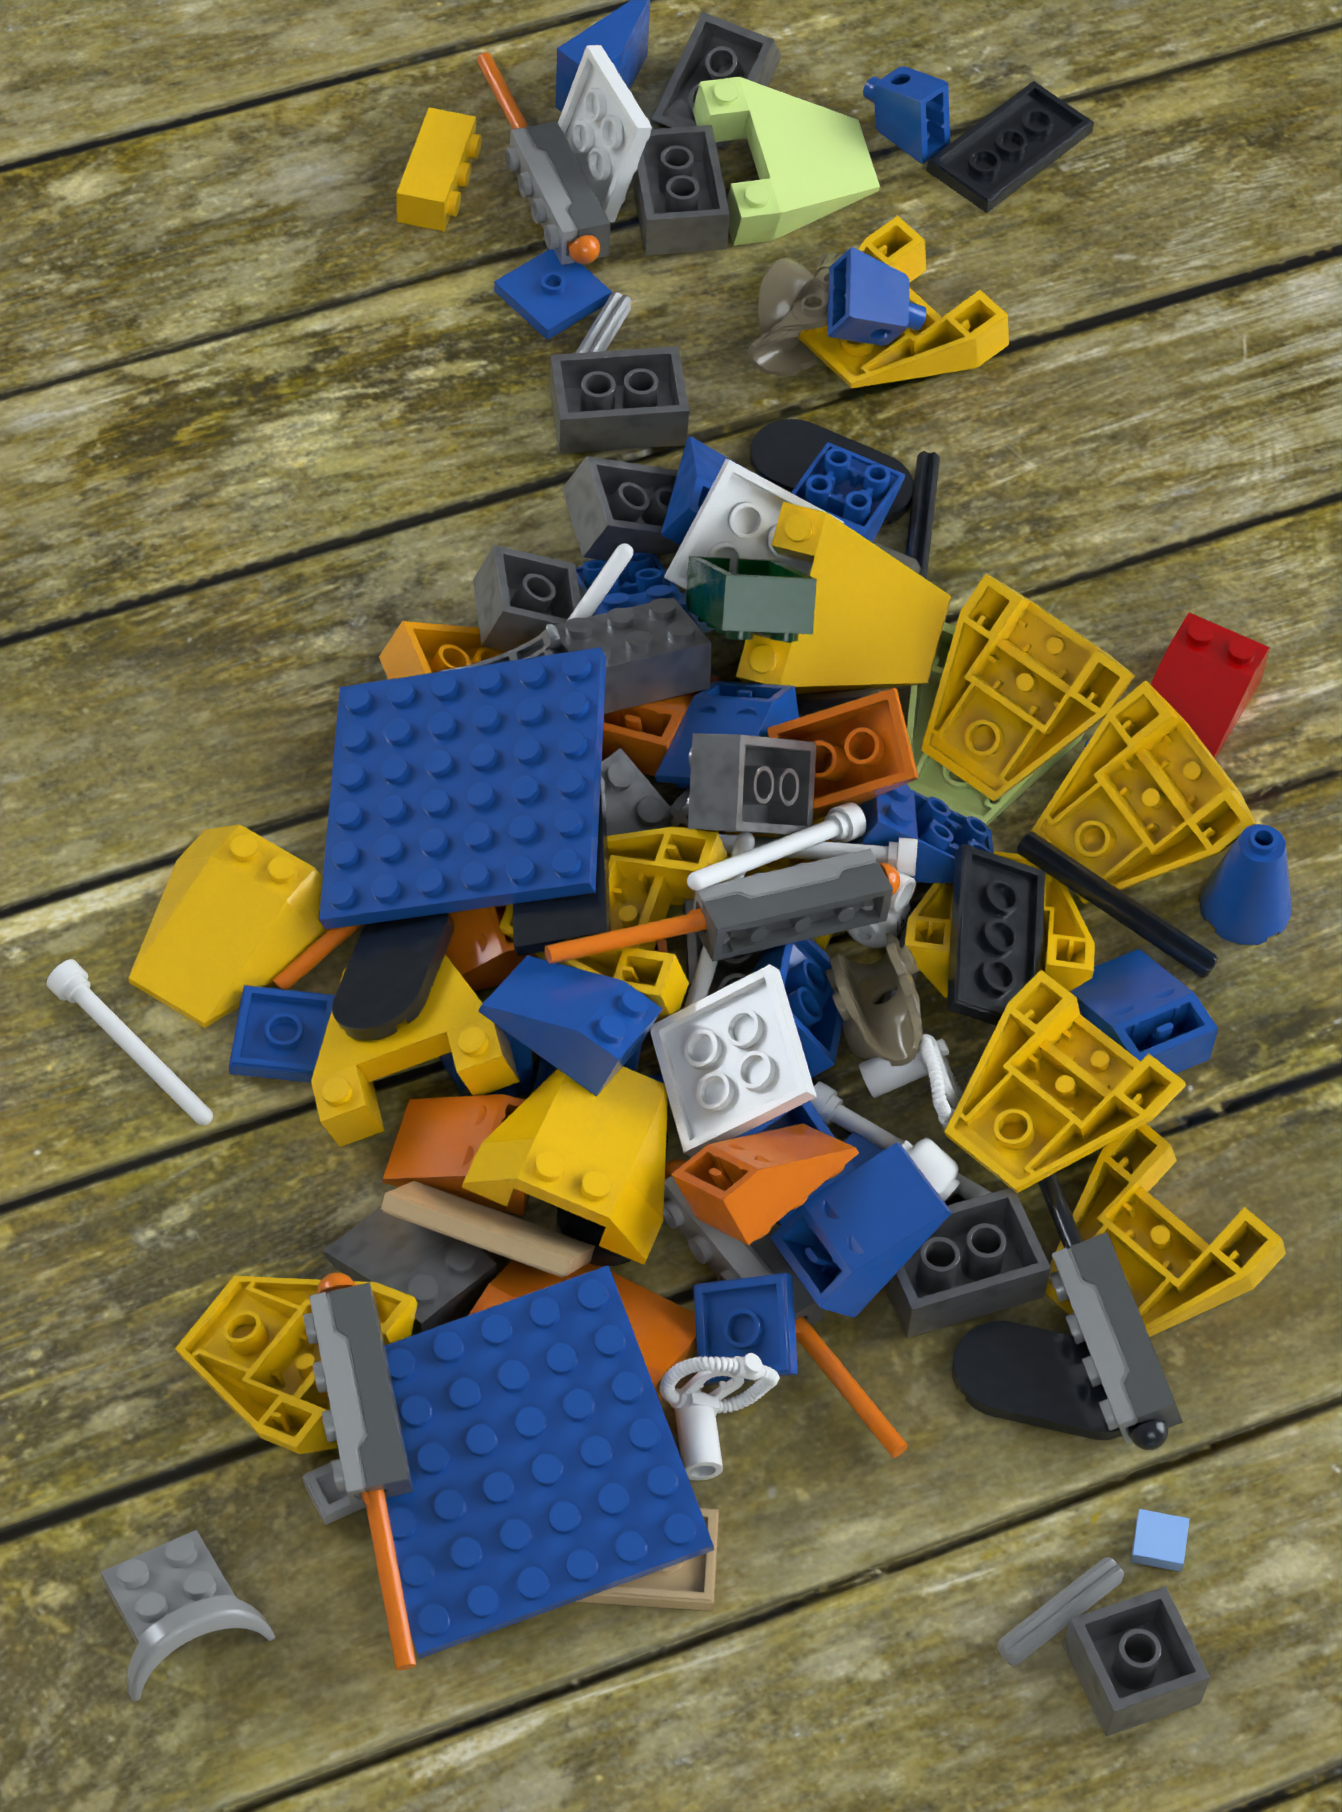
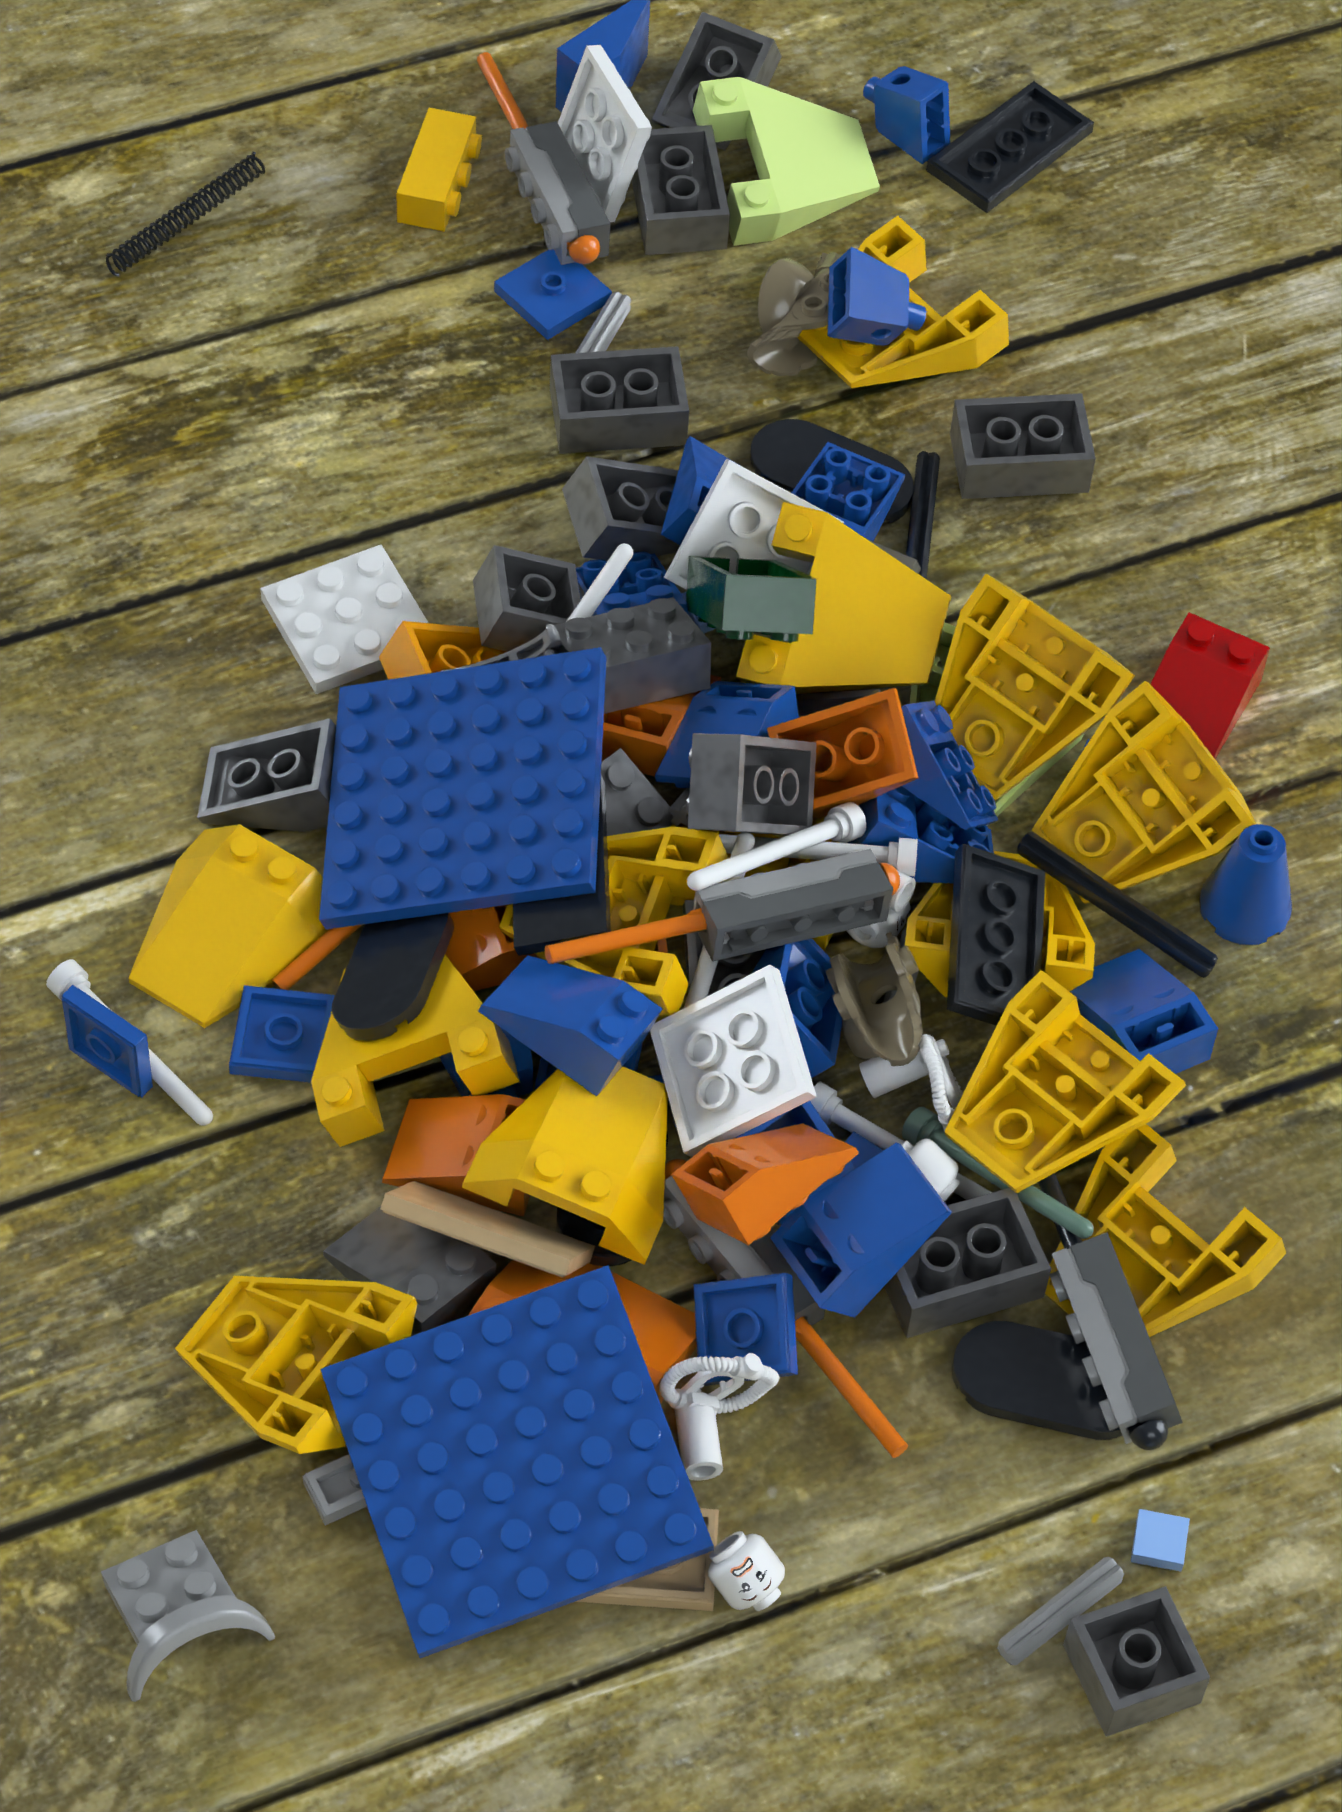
piece [303,1272,416,1670] -> none
none -> blue plate [61,985,153,1098]
none -> black piece [106,151,265,276]
none -> flat silver slope [197,718,336,832]
none -> white plate [260,544,428,694]
none -> white head [708,1531,785,1611]
none -> blue slope [901,700,998,830]
none -> sand green piece [902,1107,1094,1239]
none -> flat silver brick [950,393,1096,499]

